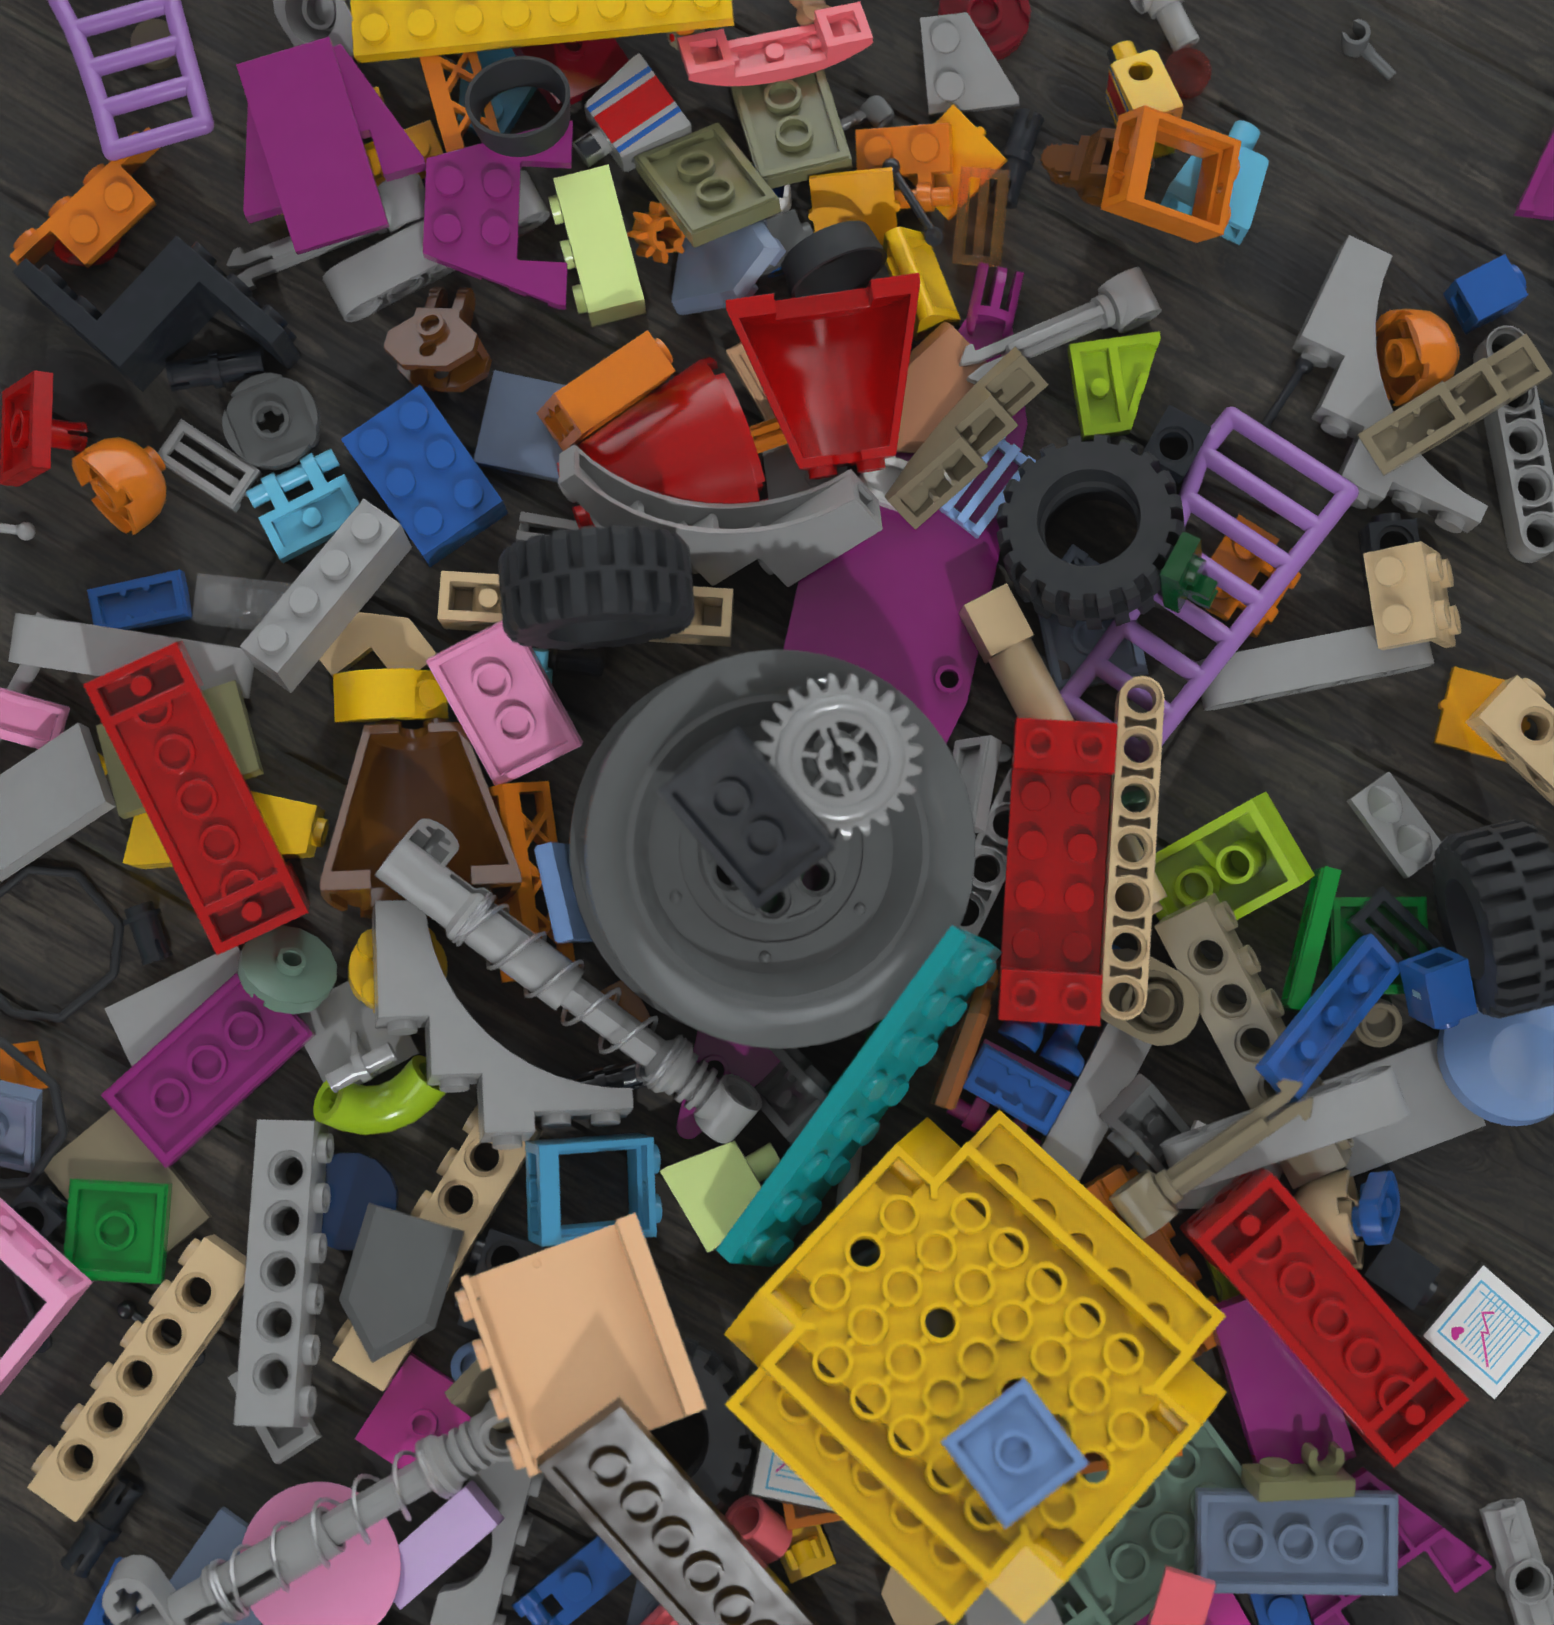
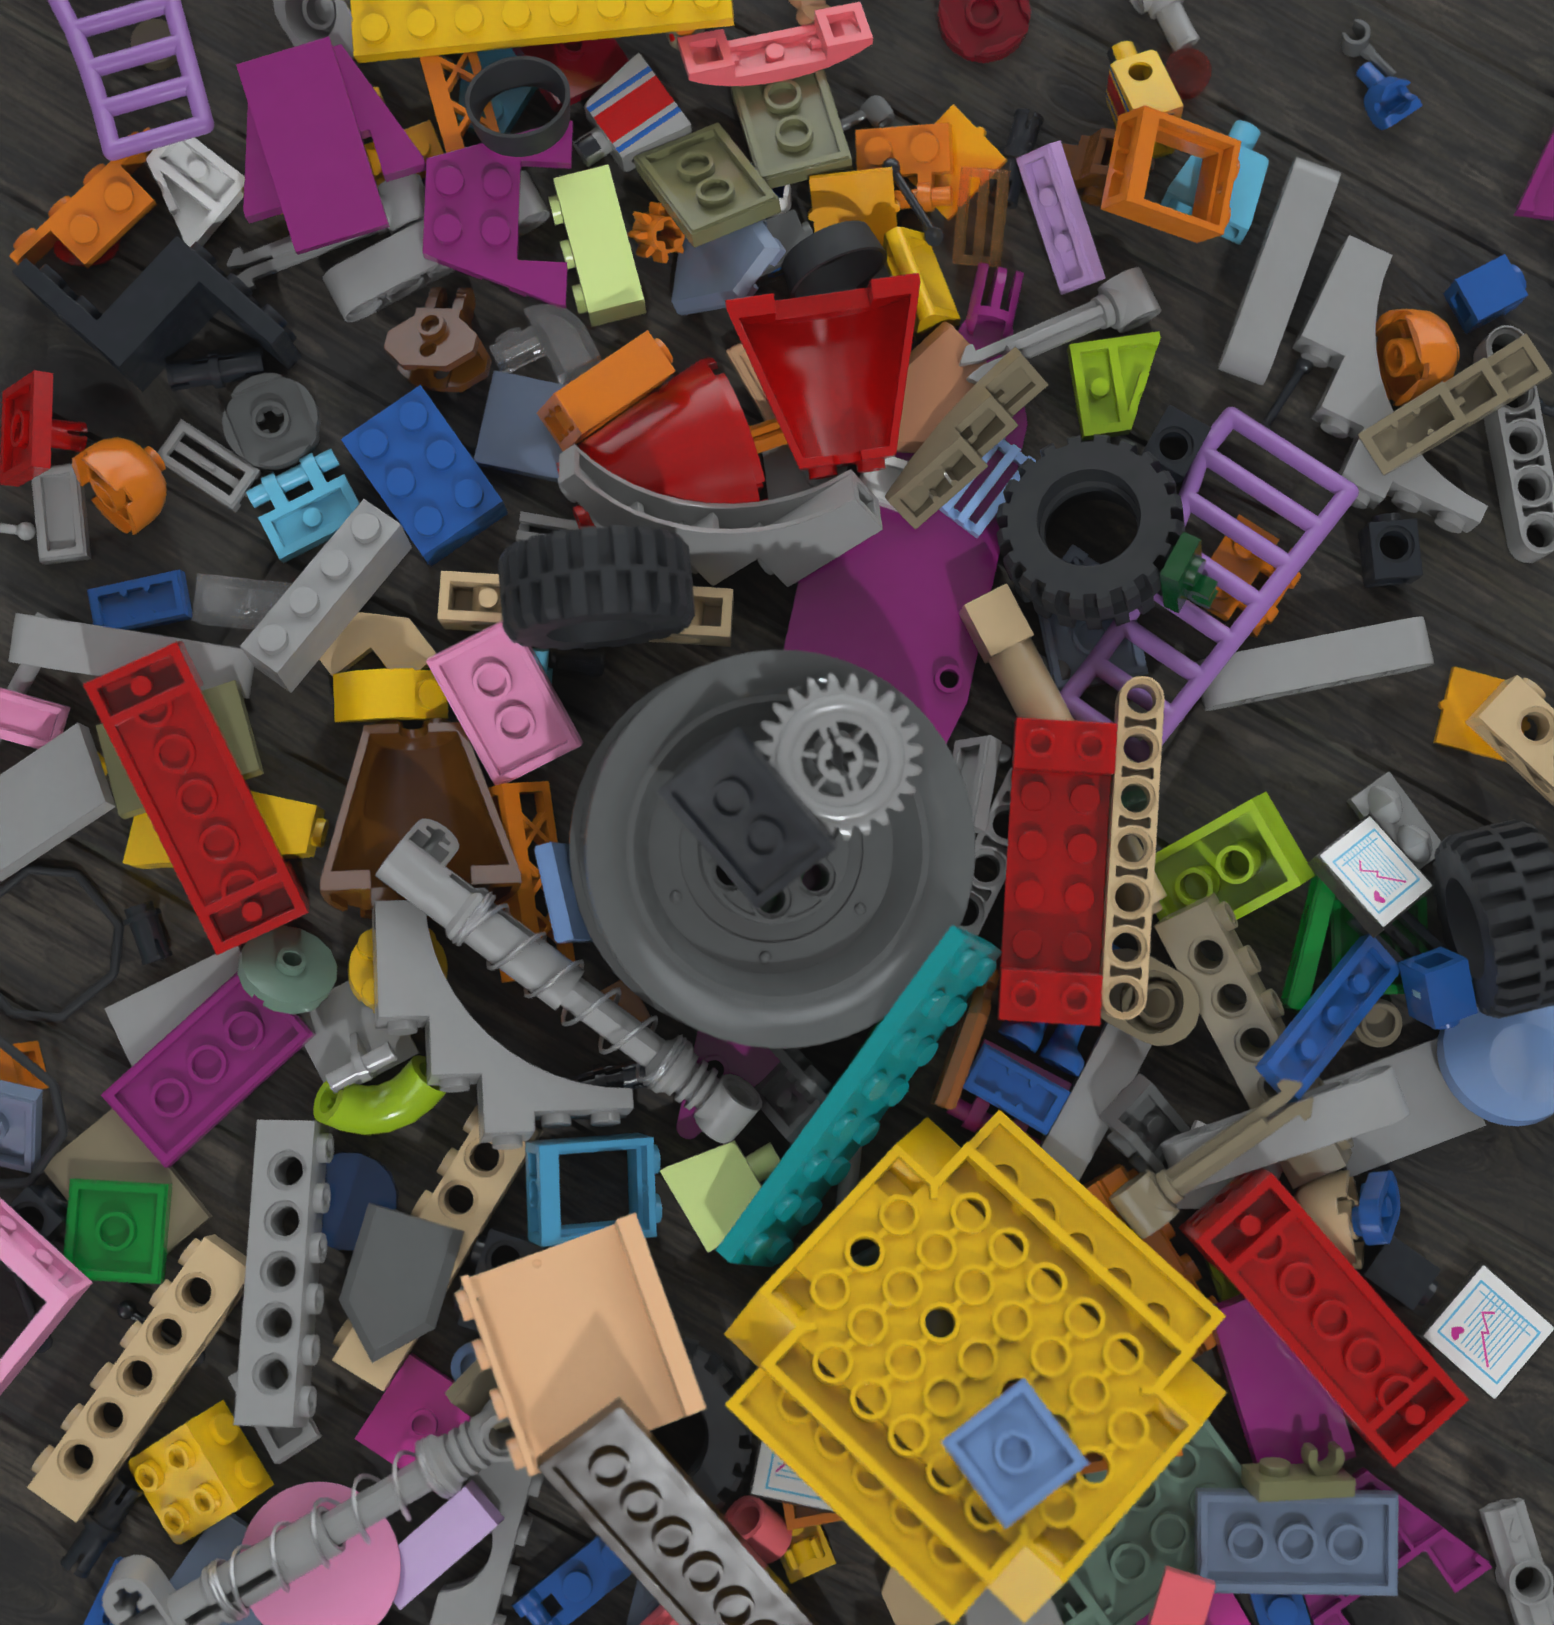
light grey wing [920,12,1019,116] -> none
tan bracket [1363,541,1461,650] -> none
none -> light grey tile [32,464,91,565]
none -> yellow bracket [128,1400,275,1545]
none -> white wing [146,138,245,247]
none -> clear brick [489,304,602,385]
none -> lavender tile [1016,141,1106,295]
none -> light grey beam [1218,156,1341,386]
none -> tile [1307,814,1435,938]
none -> blue piece [1356,62,1423,130]

